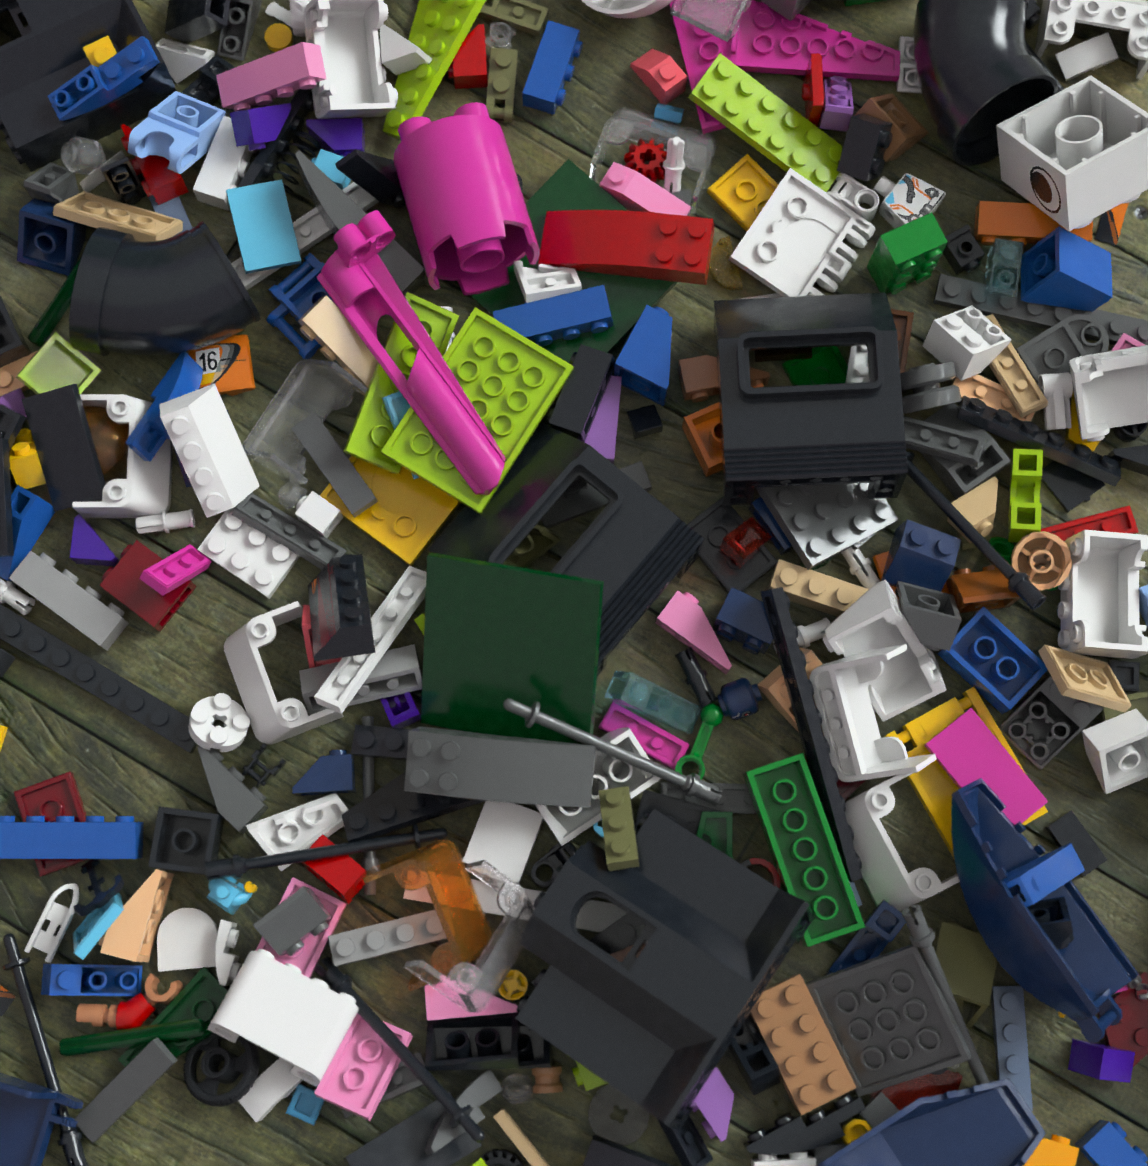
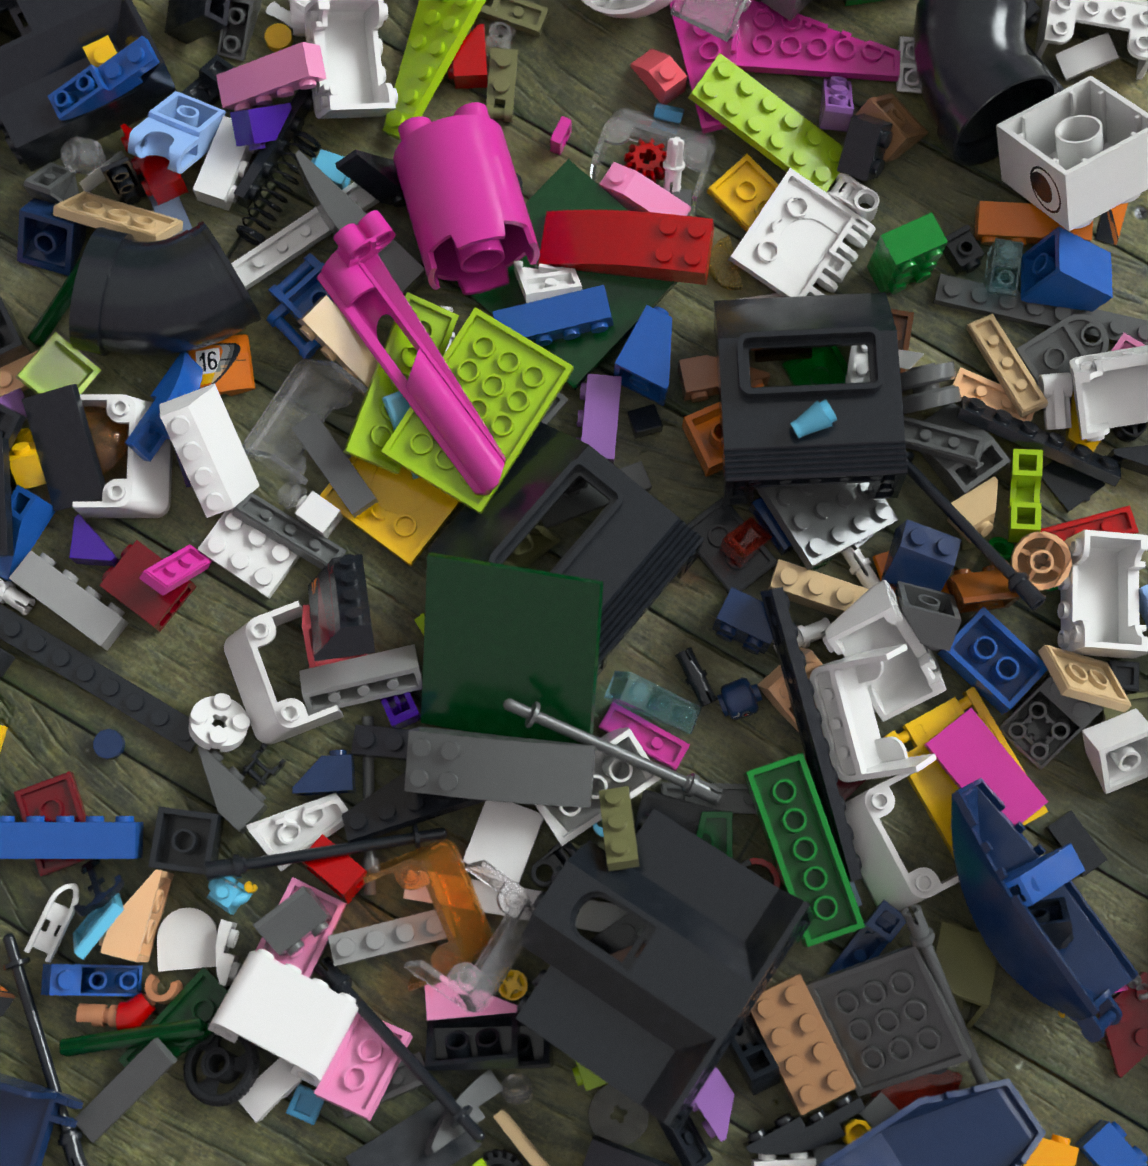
white axle [135,509,195,534] -> none
white slope [155,38,215,84] -> none
medium azure tile [226,179,301,274] -> none
dark purple slope [306,118,365,157] -> none
white plate [314,566,426,714] -> none
white slope [380,24,433,75] -> none
blue brick [522,20,583,115] -> none
medium nougat wheel [532,1066,563,1093] -> none
black brick [547,344,615,442] -> none
bright pink slope [656,591,732,674] -> none
green piece [675,704,724,780] -> none
red plate [802,53,824,127] -> none
white torso [874,173,946,229] -> none
white slope [923,305,1011,381] -> none
sand blue plate [991,986,1033,1111] -> none
dark purple slope [1068,1038,1135,1083] -> none
none -> dark blue tile [93,729,125,760]
none -> dark pink tile [550,116,572,155]
none -> medium azure cone [790,399,837,439]
none -> white sticker [898,349,924,369]

